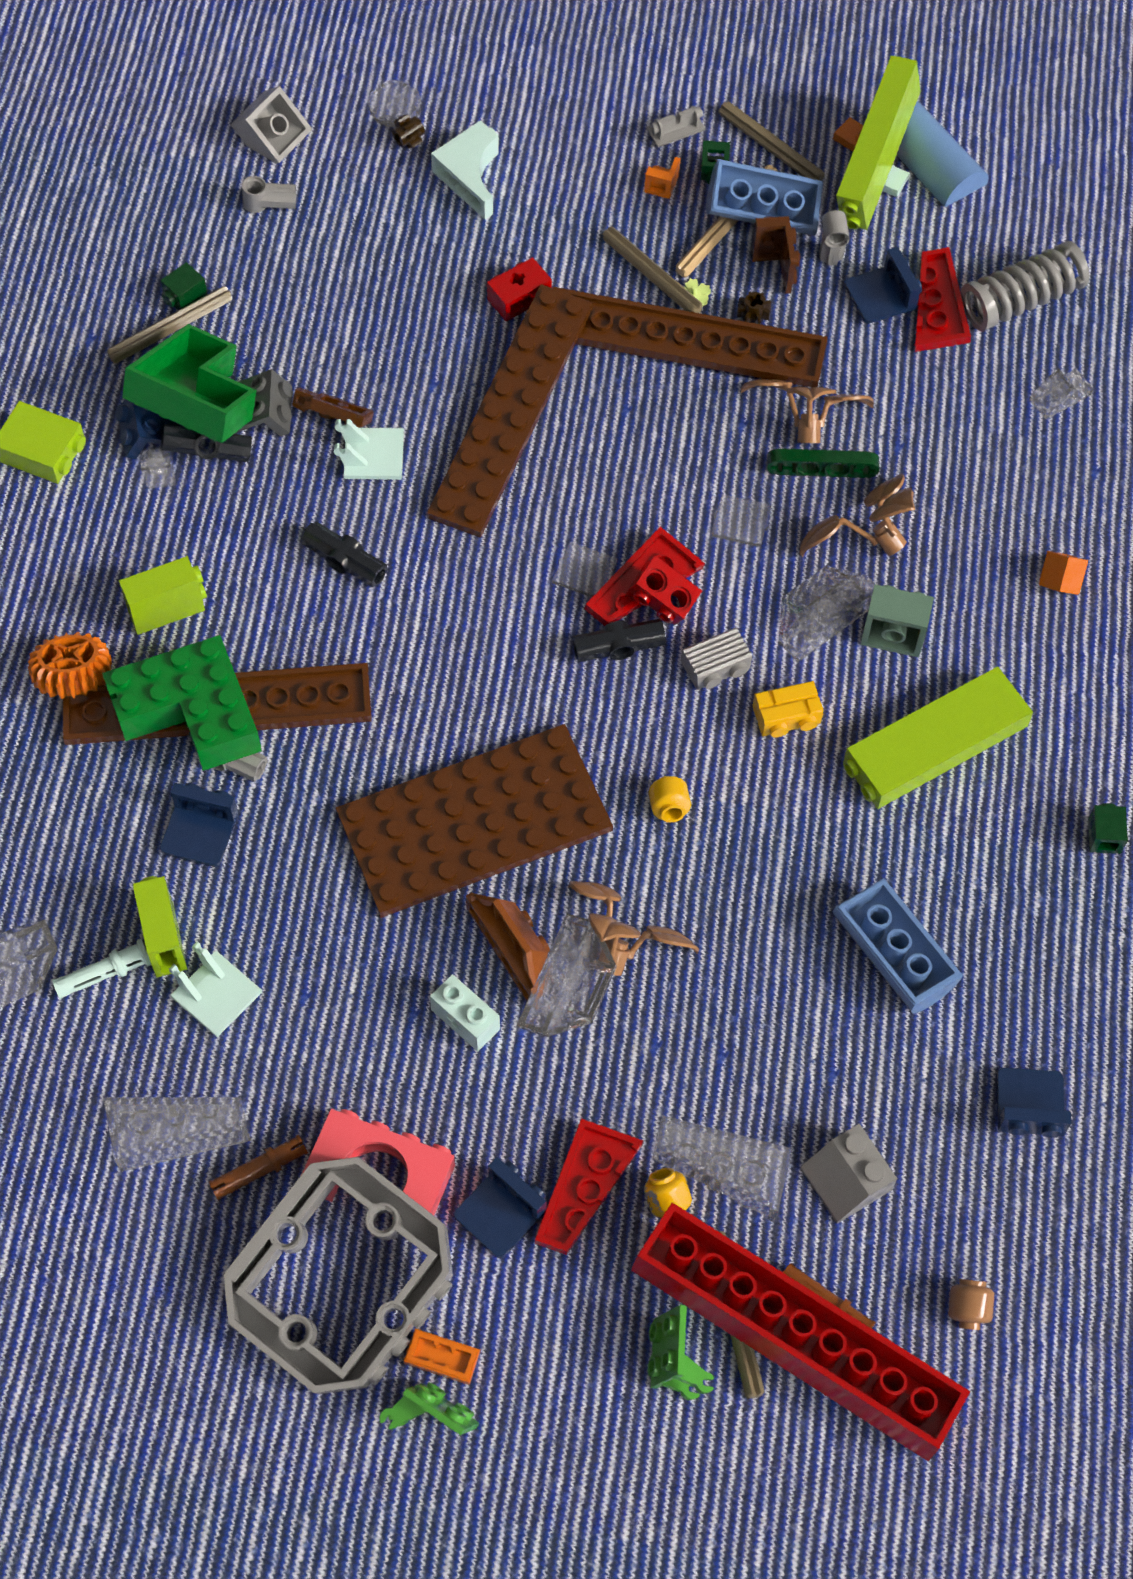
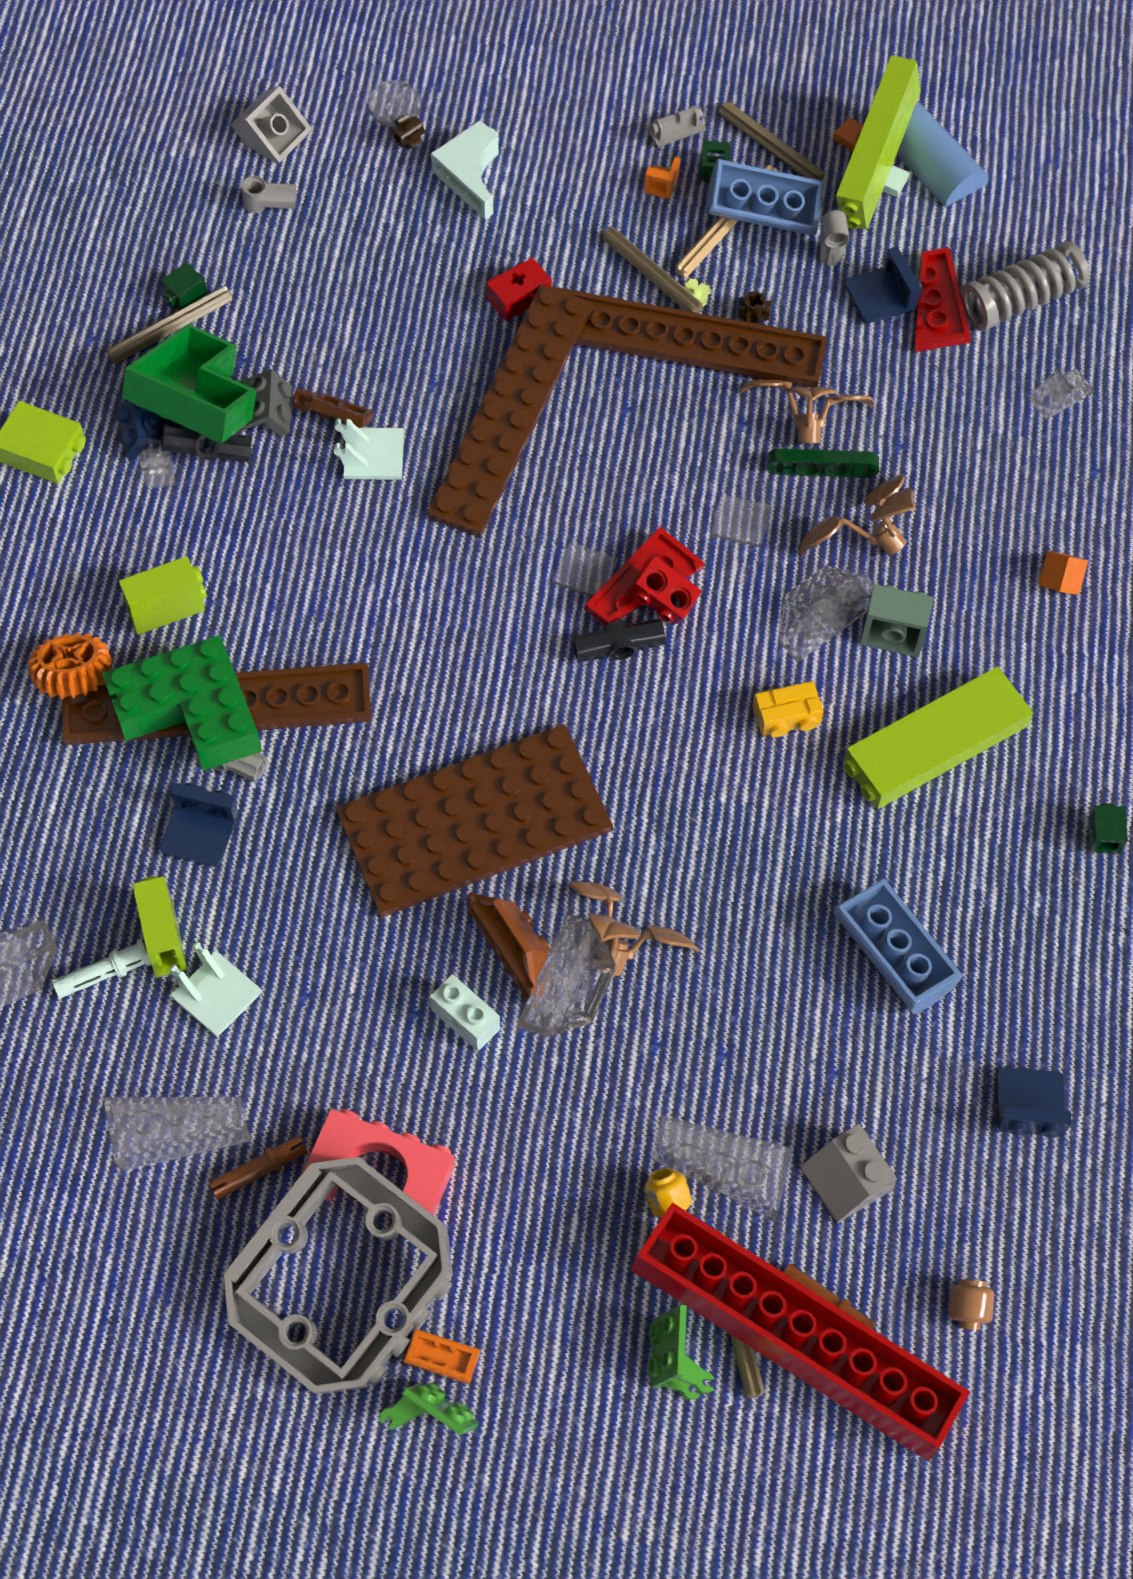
black piece [301,521,388,588] -> none
dark blue bracket [454,1157,547,1258] -> none
red wing [535,1118,644,1255] -> none
yellow head [648,776,691,822] -> none
light grey brick [681,628,752,690] -> none
reddish brown bracket [751,216,800,294] -> none

